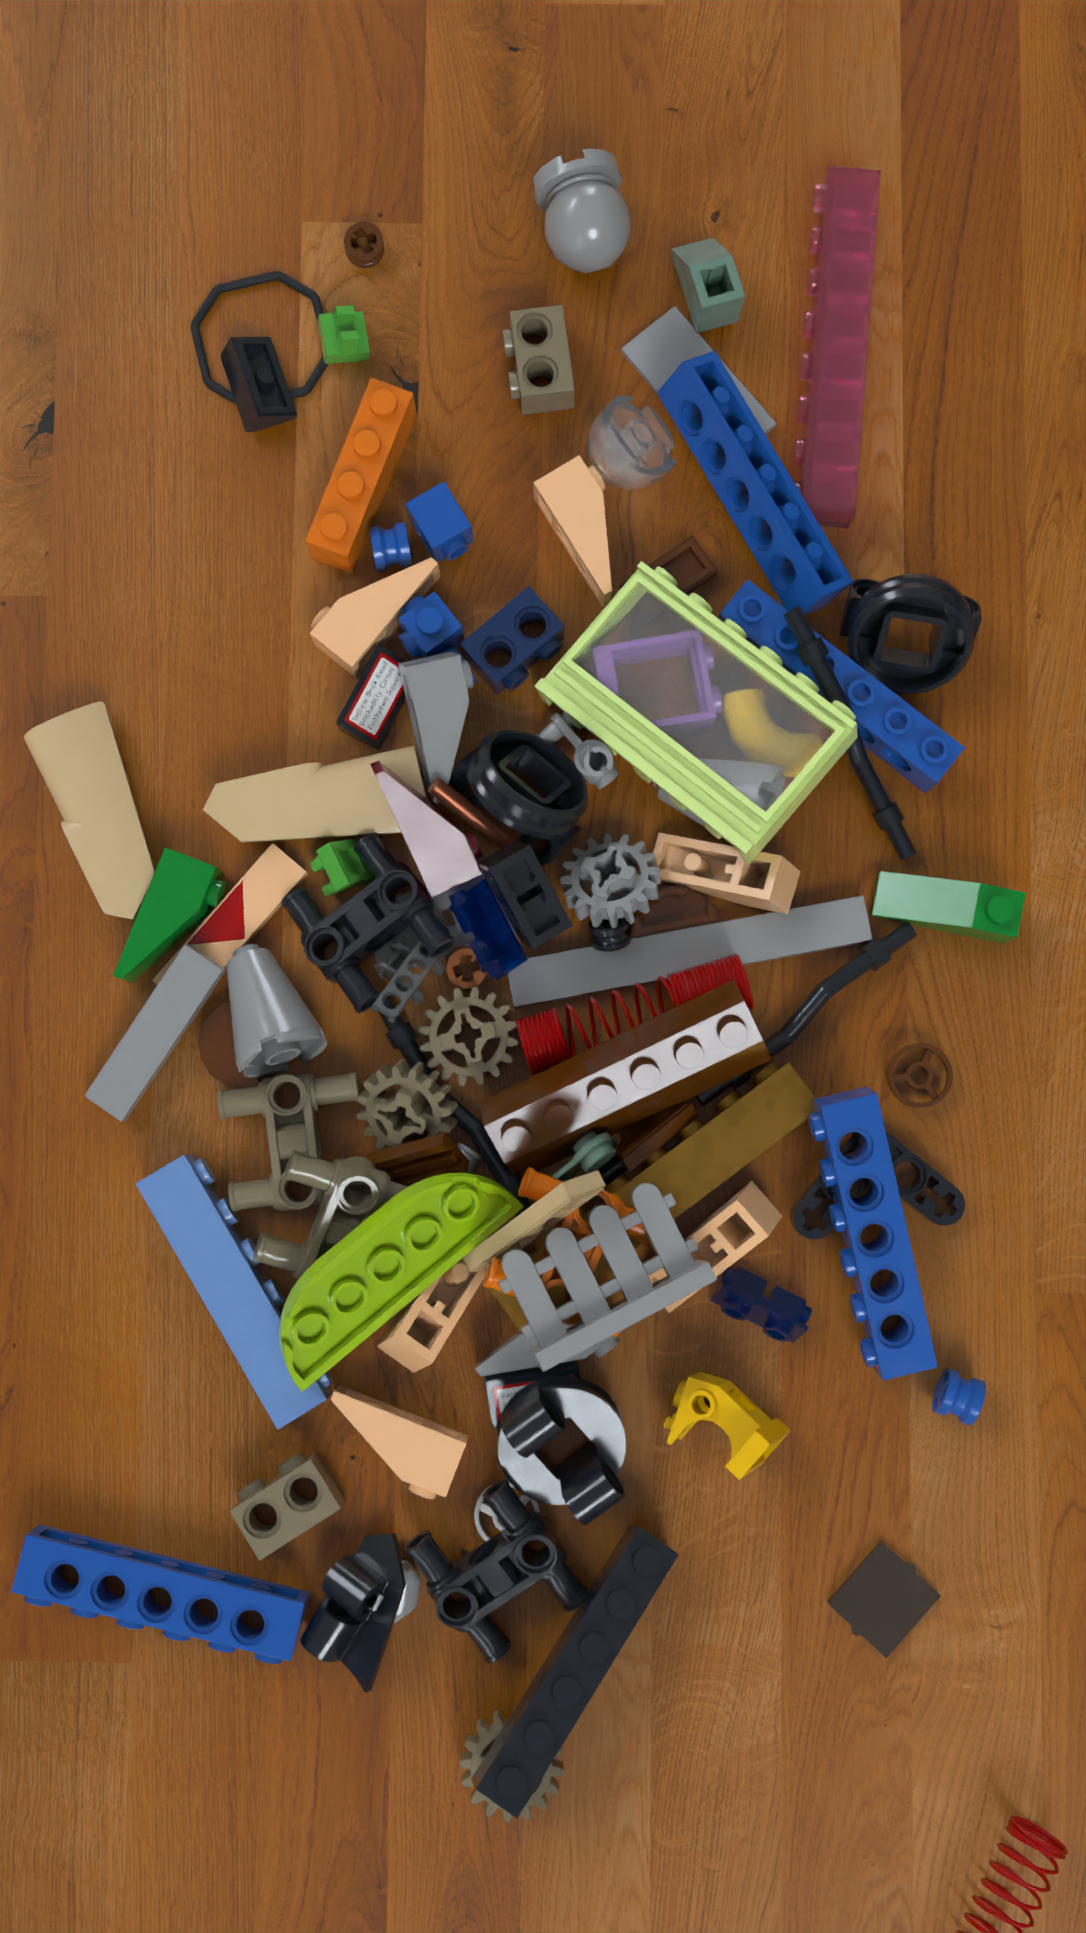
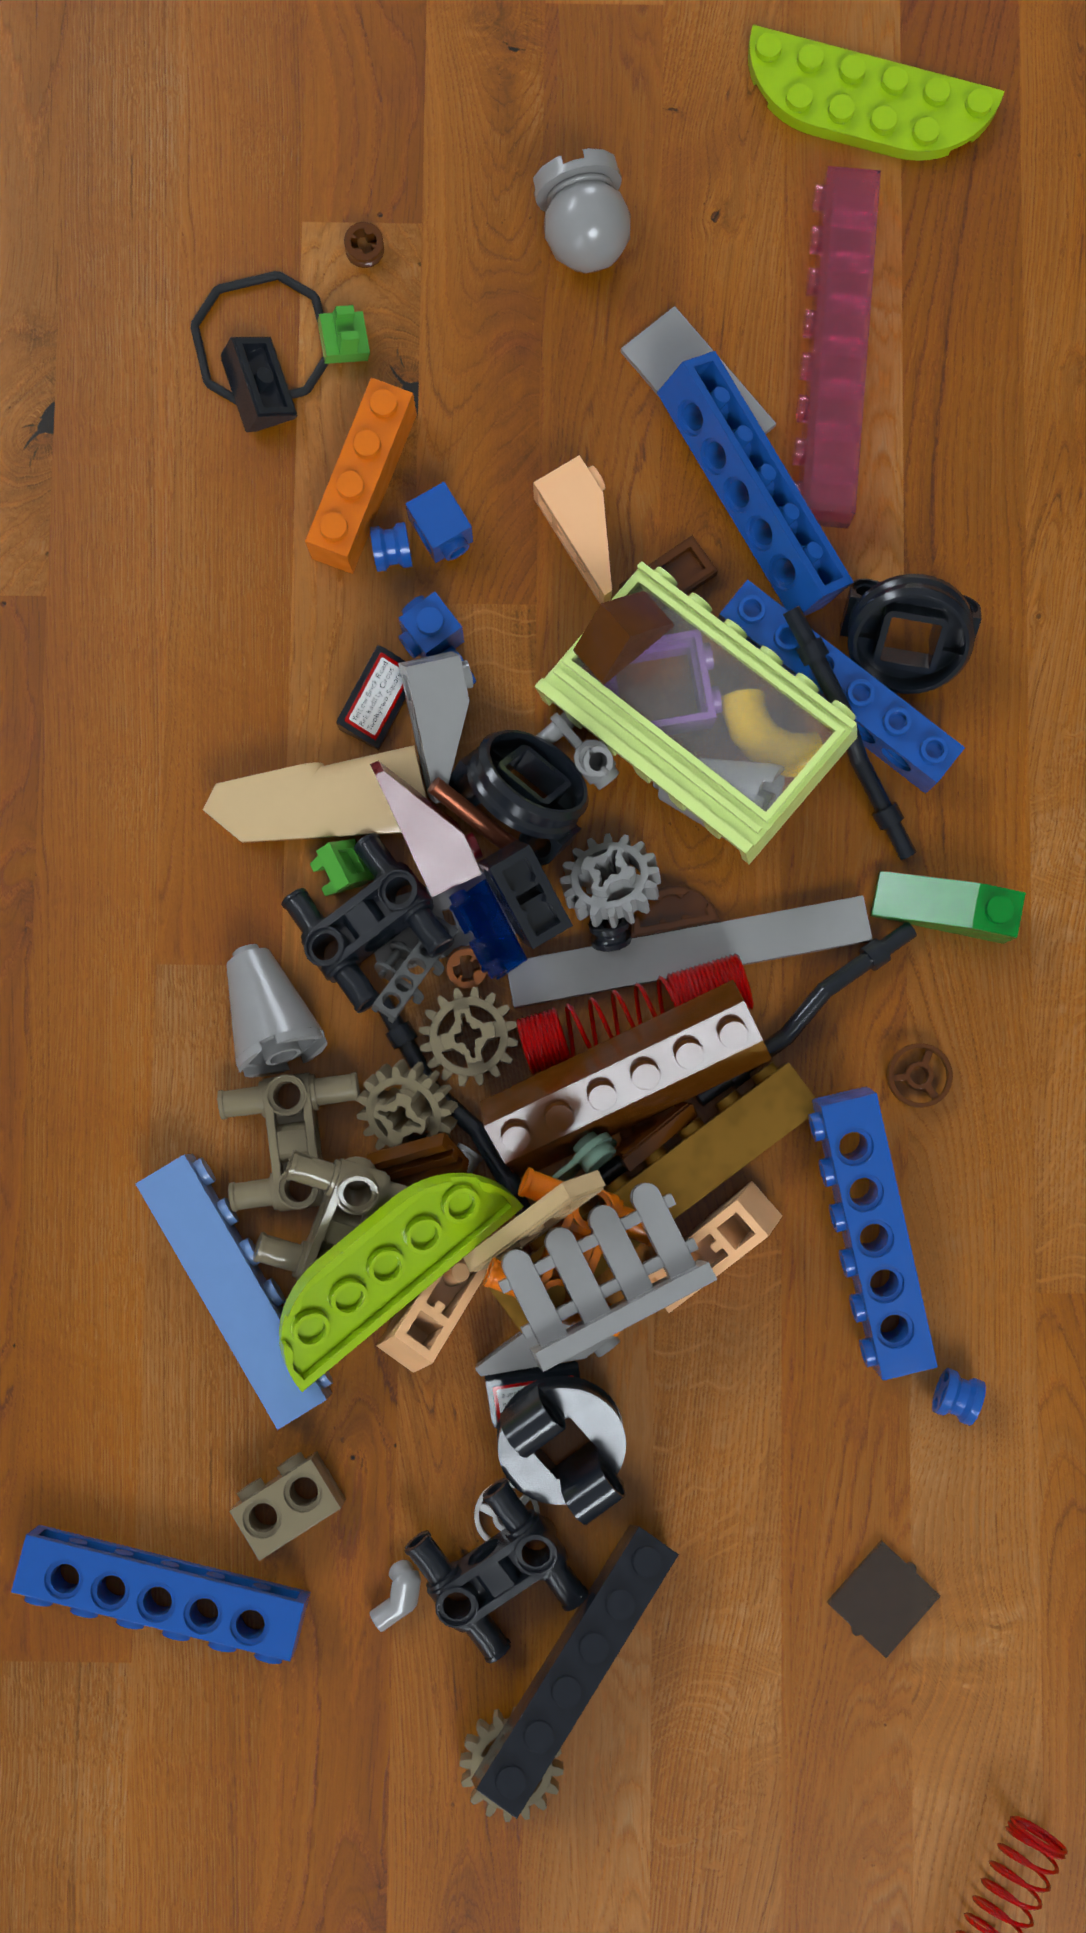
tan panel [24,701,155,920] -> none
light grey tile [84,944,226,1122] -> none
green slope [113,847,226,983] -> none
light nougat tile [152,843,309,985] -> none
reddish brown tile [198,1000,261,1088] -> none
black panel [300,1533,406,1693] -> none
light nougat slope [310,558,441,679] -> none
light nougat slope [330,1384,469,1499] -> none
dark blue brick [460,586,564,695] -> none
dark tan brick [502,305,575,415] -> none
clear cylinder [587,396,676,491] -> none
light nougat slope [653,833,801,915] -> none
yellow tile [664,1371,791,1480] -> none
sand green slope [671,238,745,333] -> none
clear blue hinge [710,1266,812,1343] -> none
black beam [790,1131,965,1240] -> none
none -> reddish brown slope [573,591,674,686]
none -> lime plate [748,25,1005,161]

